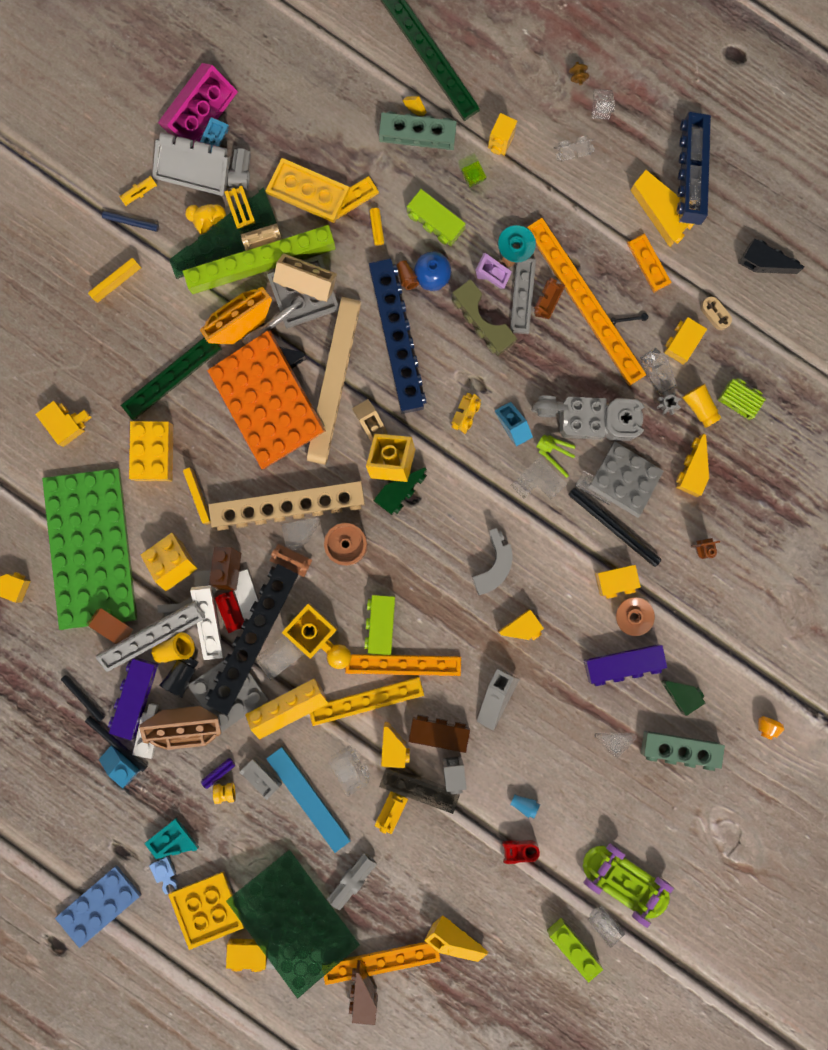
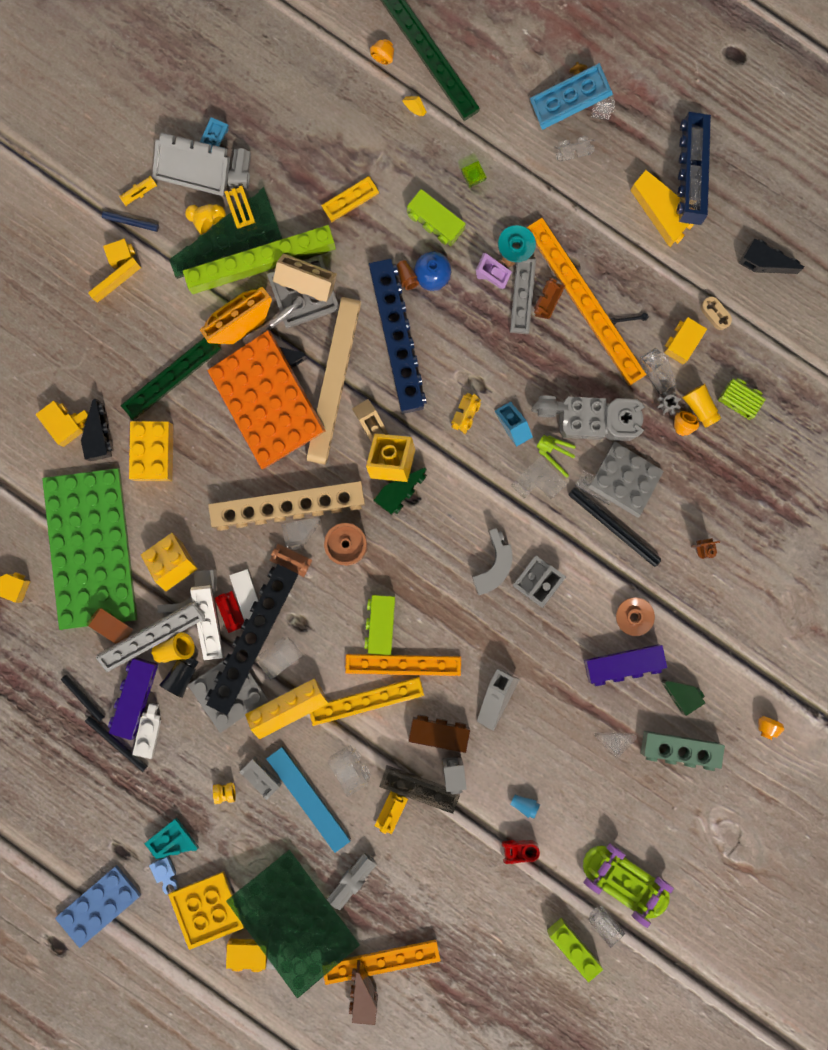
dark azure slope [99,745,140,788] -> none
medium nougat wedge [139,706,221,750] -> none
dark pink slope [158,63,238,148] -> none
yellow tile [183,467,211,525] -> none
dark purple axle [201,758,235,789] -> none
reddish brown brick [209,547,242,590] -> none
tan hinge [241,223,282,251] -> none
yellow plate [265,158,350,223] -> none
yellow brick [282,603,351,669] -> none
yellow axle [370,208,384,246] -> none
sand green brick [379,111,457,150] -> none
yellow slope [381,722,410,768] -> none
yellow slope [424,915,488,962] -> none
olive arch [452,279,517,356] -> none
yellow brick [488,113,518,156] -> none
yellow slope [498,609,544,640] -> none
yellow brick [595,565,641,599] -> none
light orange tile [627,233,672,293] -> none
yellow slope [676,434,709,497] -> none
none -> black slope [81,399,114,462]
none -> yellow brick [103,238,136,269]
none -> light orange cone [370,39,394,65]
none -> light grey brick [513,556,566,608]
none -> dark azure tile [530,63,613,130]
none -> light orange cone [674,411,699,436]

